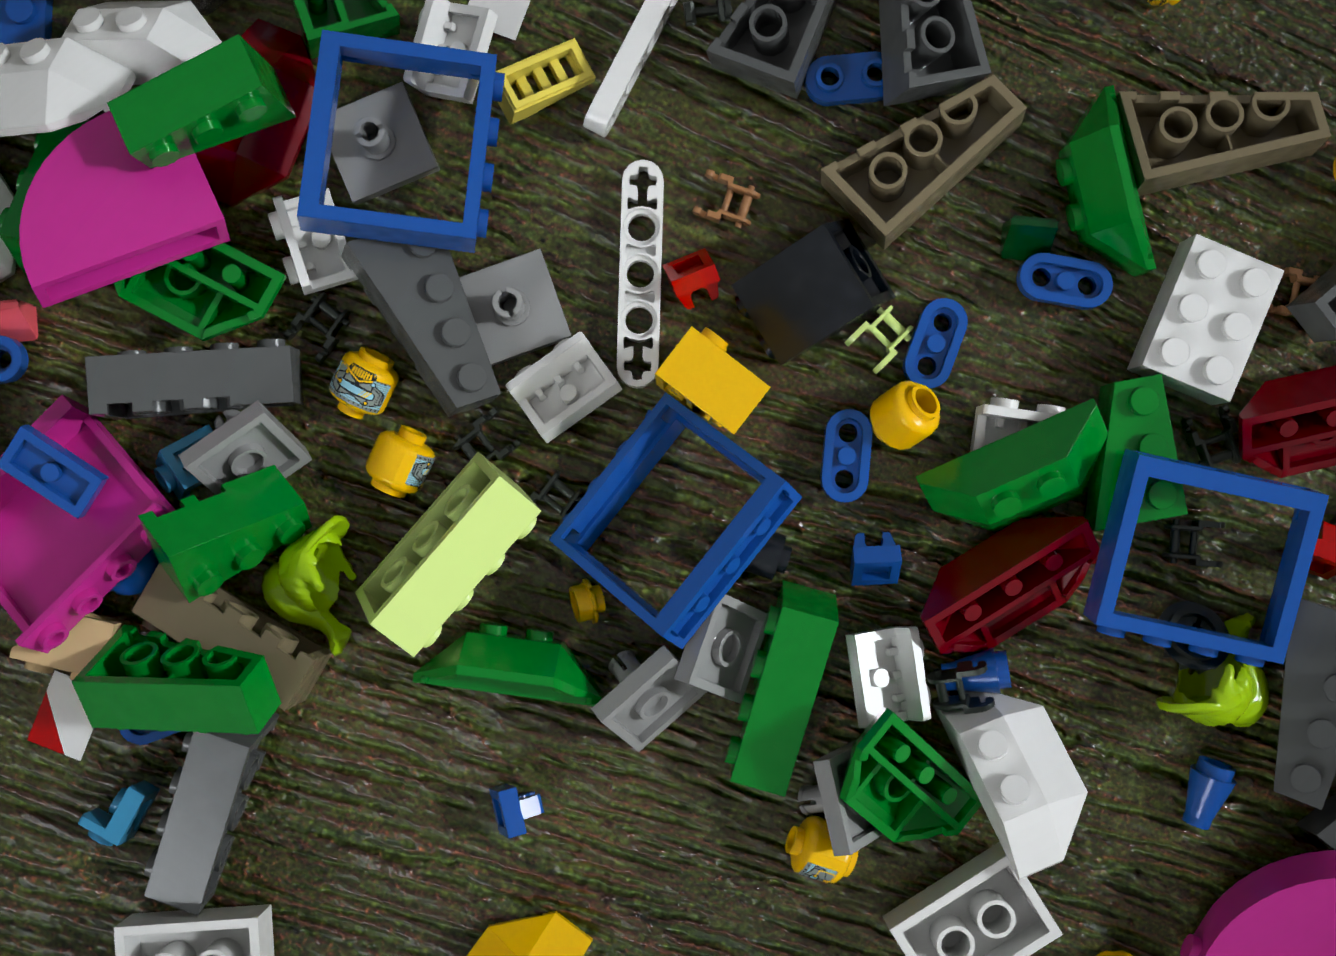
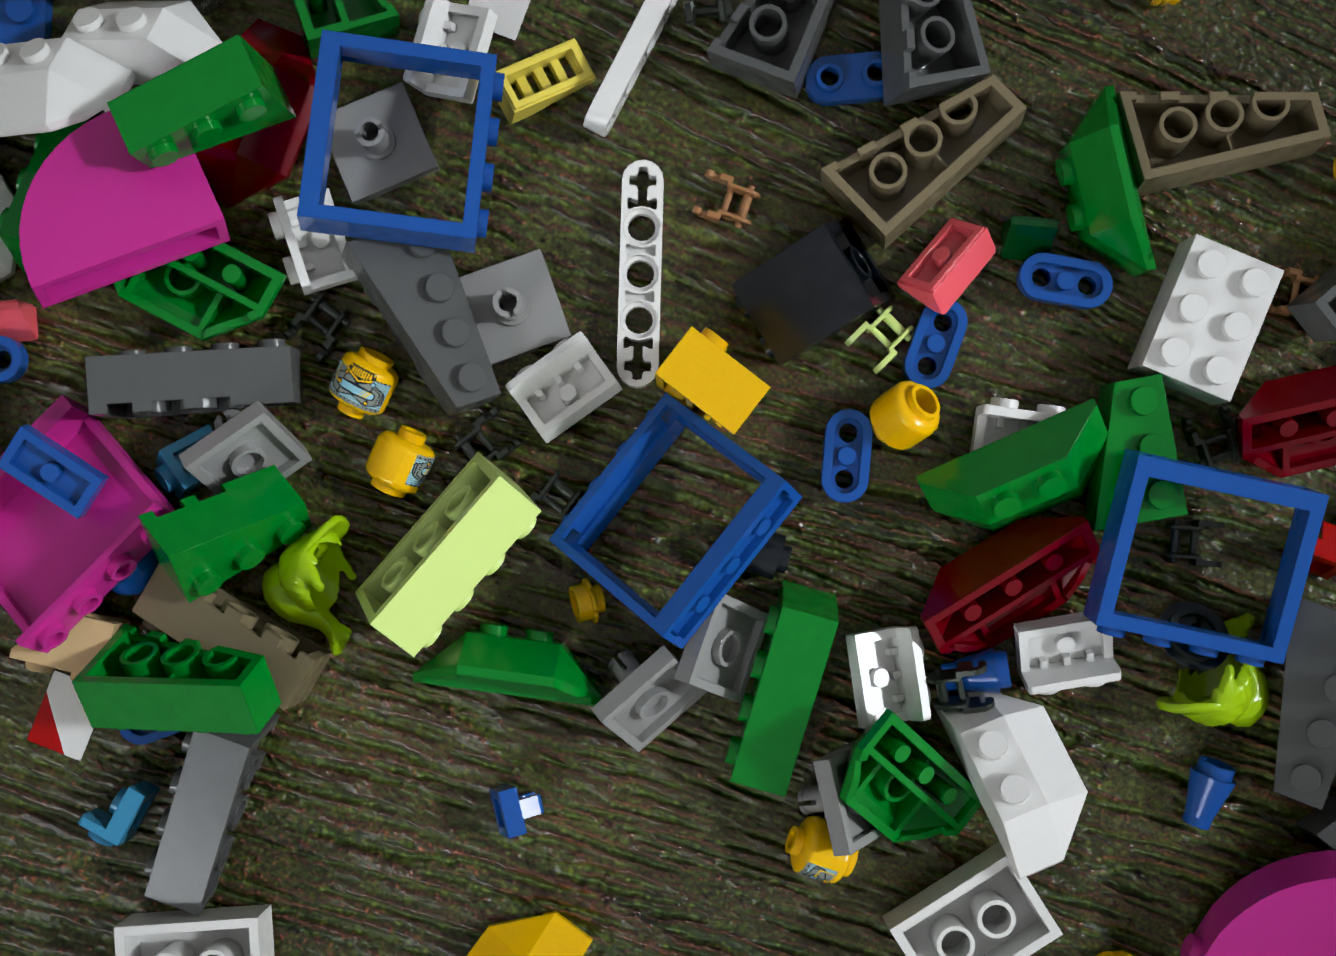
red tile [662,248,720,310] -> none
blue tile [850,532,902,586] -> none
none -> coral slope [897,218,996,315]
none -> white bracket [1014,612,1121,695]

